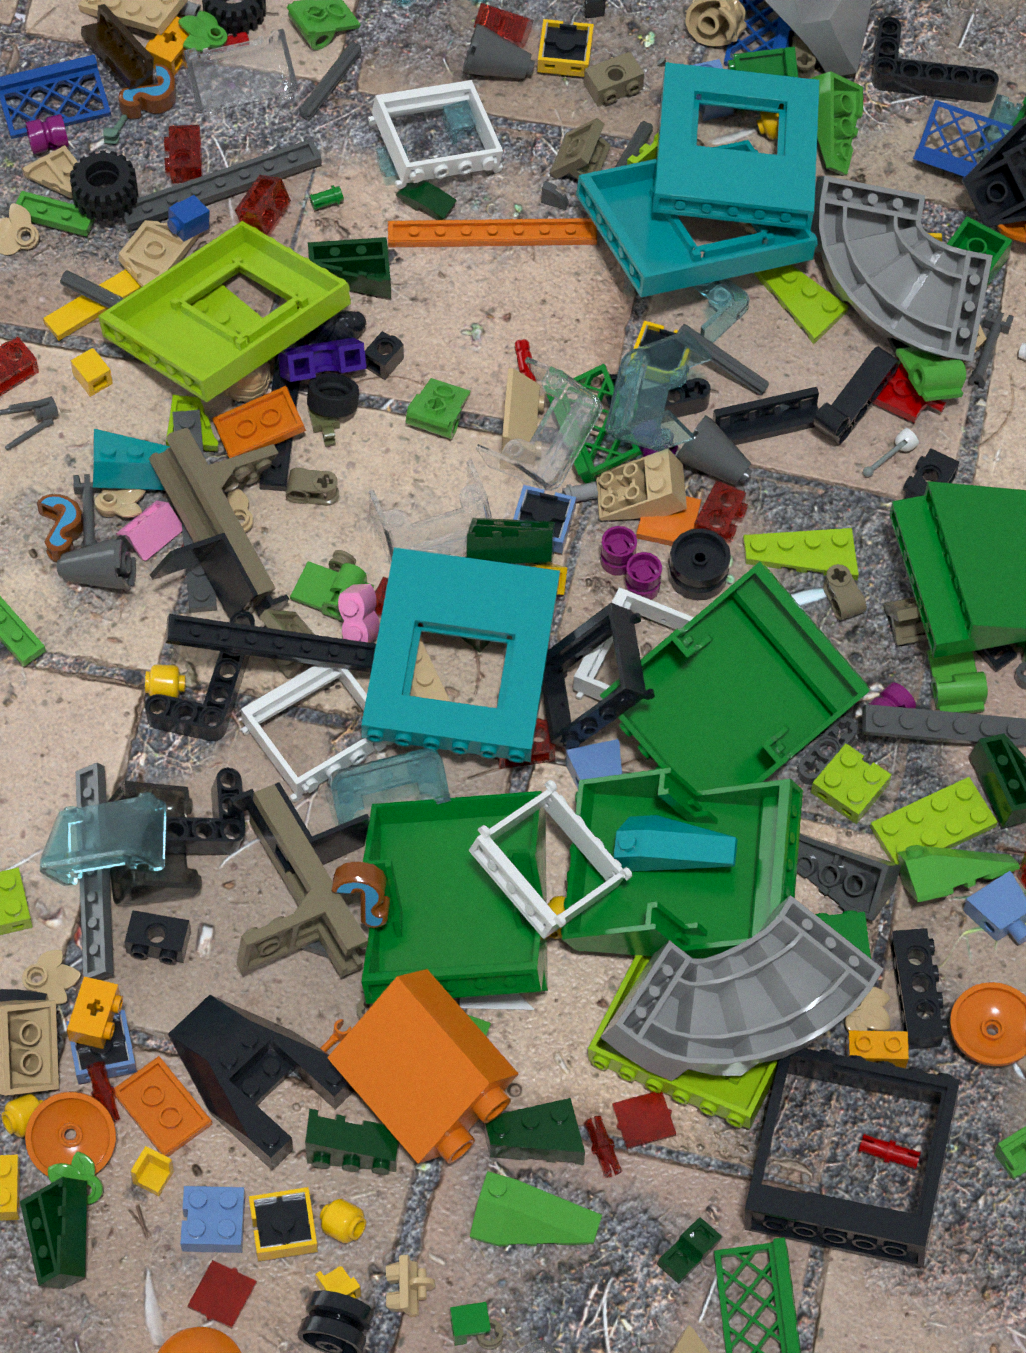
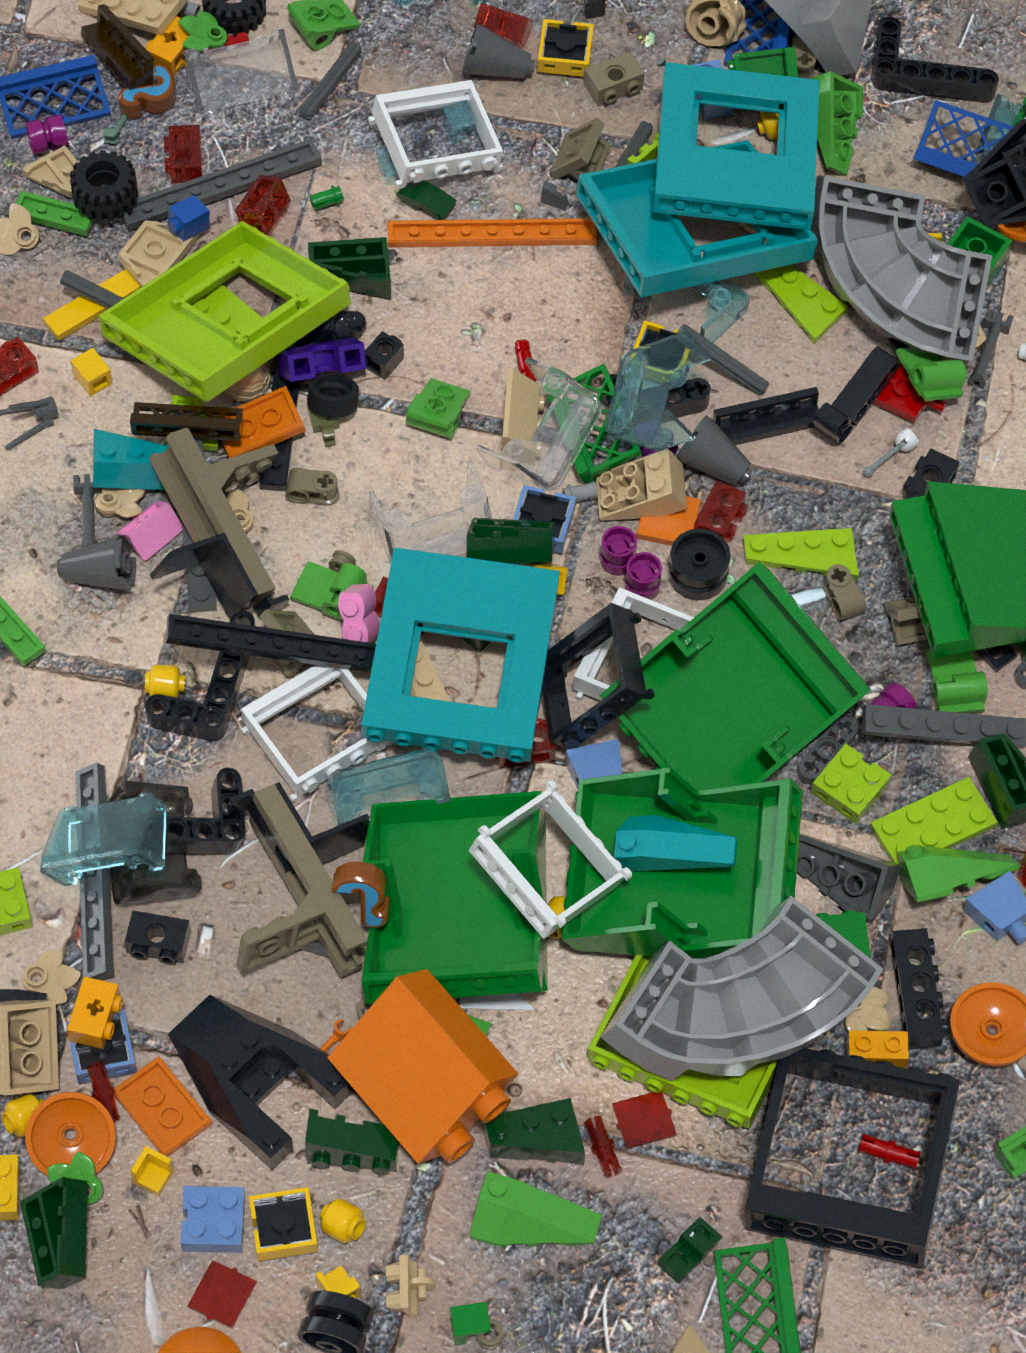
dark orange animal [37,494,83,562] -> none
none -> dark brown fence [130,402,243,441]

